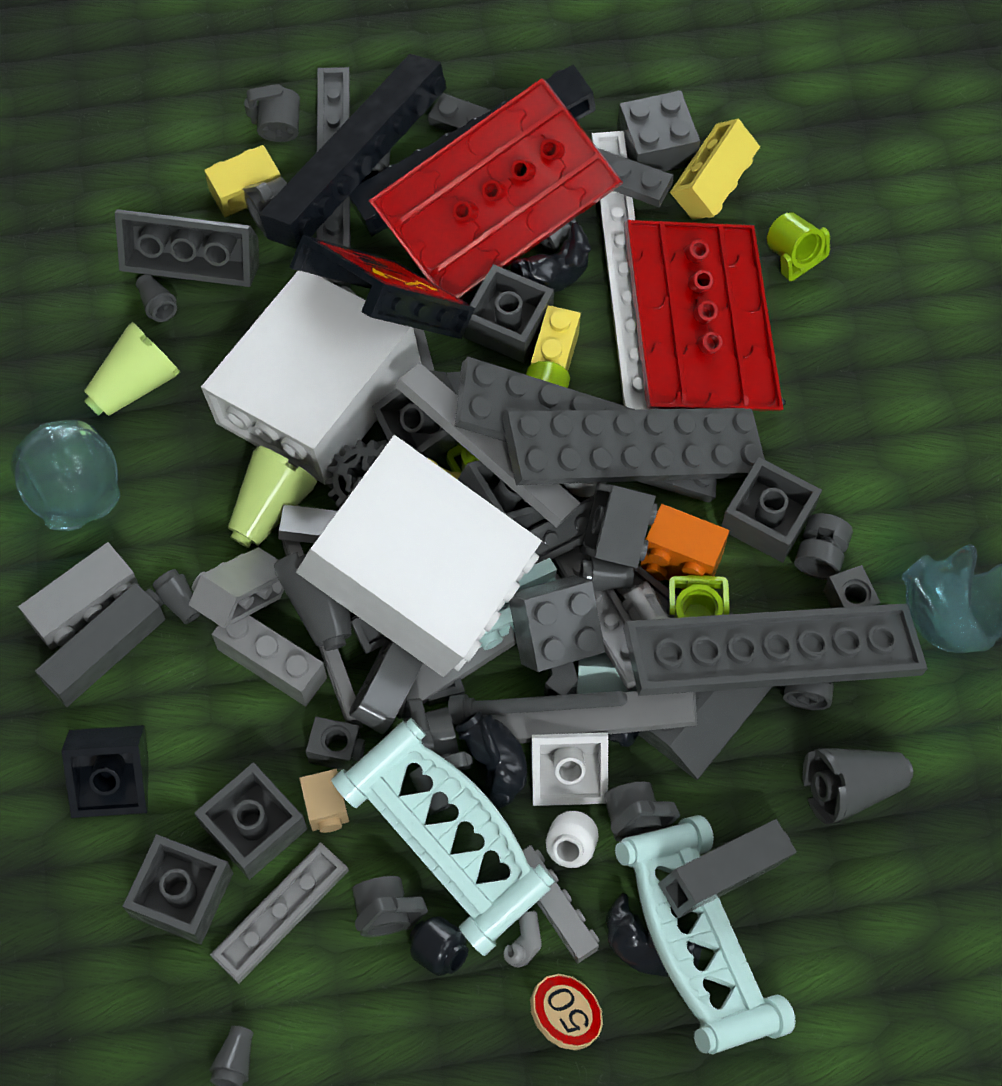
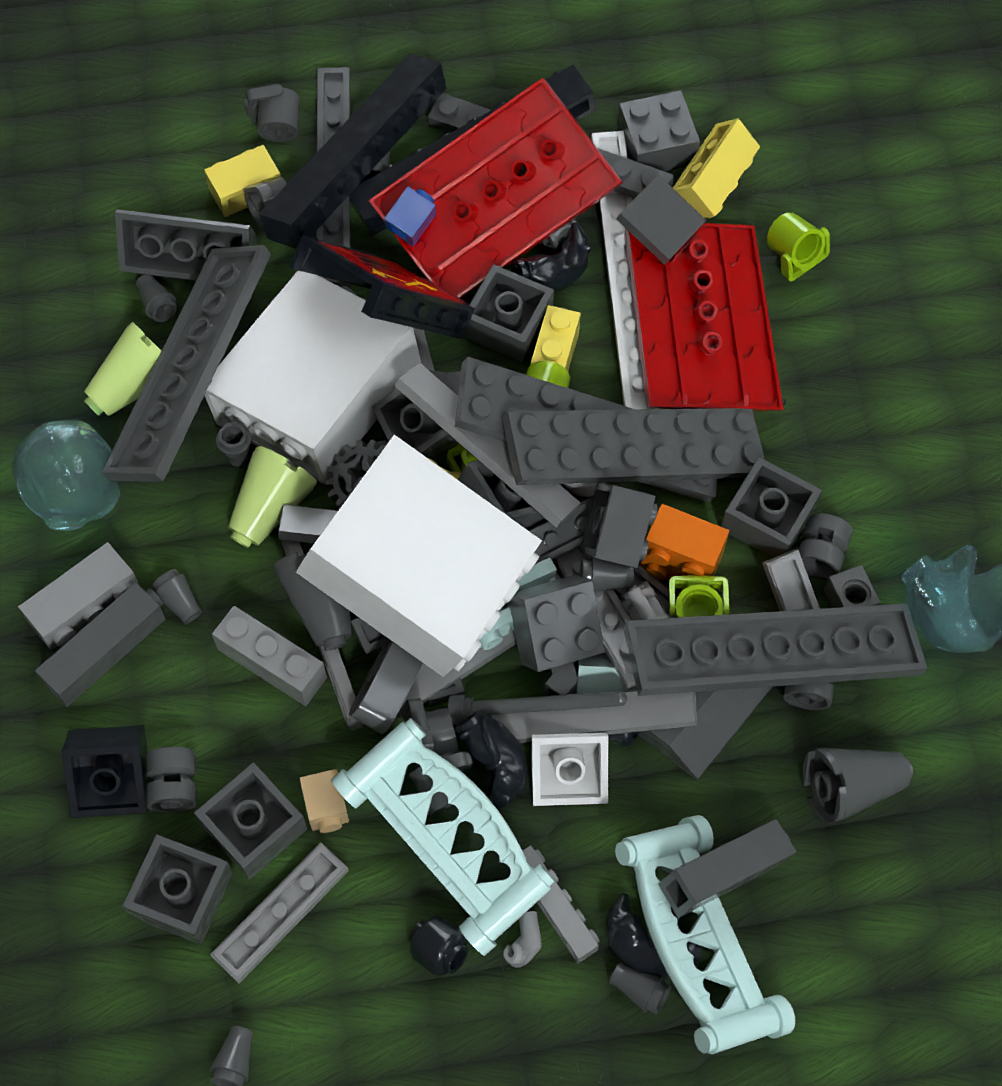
light grey brick [188,547,284,628] -> none
dark grey brick [306,716,366,771] -> none
dark grey piece [352,876,428,937] -> none
piece [530,974,603,1050] -> none
white head [546,811,599,868] -> none
dark grey piece [604,781,680,842] -> none
none -> dark grey plate [102,245,271,482]
none -> dark grey wheel [146,747,197,813]
none -> dark grey cone [216,422,251,467]
none -> brick [384,186,436,246]
none -> dark grey cone [609,962,671,1015]
none -> dark grey tile [616,175,706,265]
none -> light grey tile [762,549,820,611]

